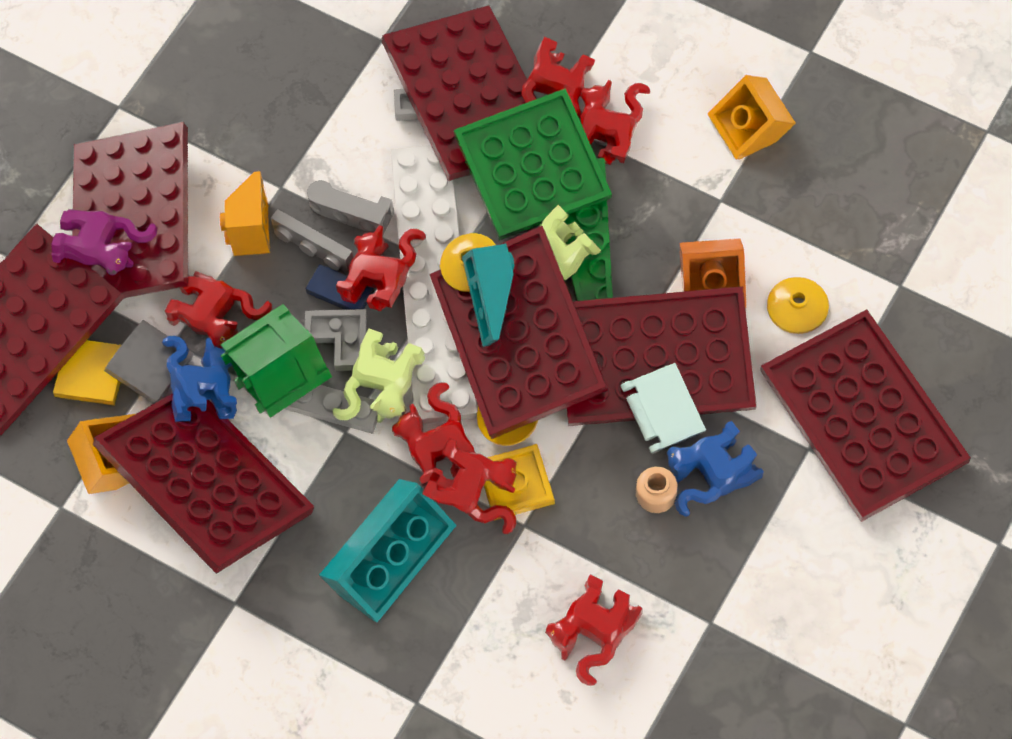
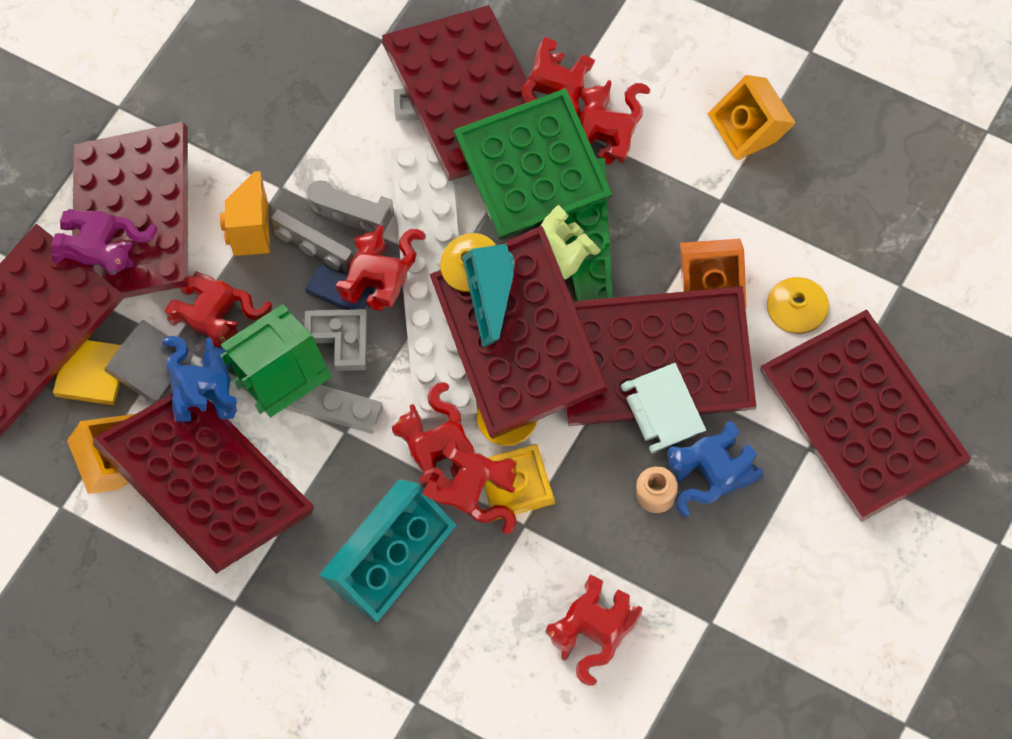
yellowish green animal [333,328,425,423] -> none

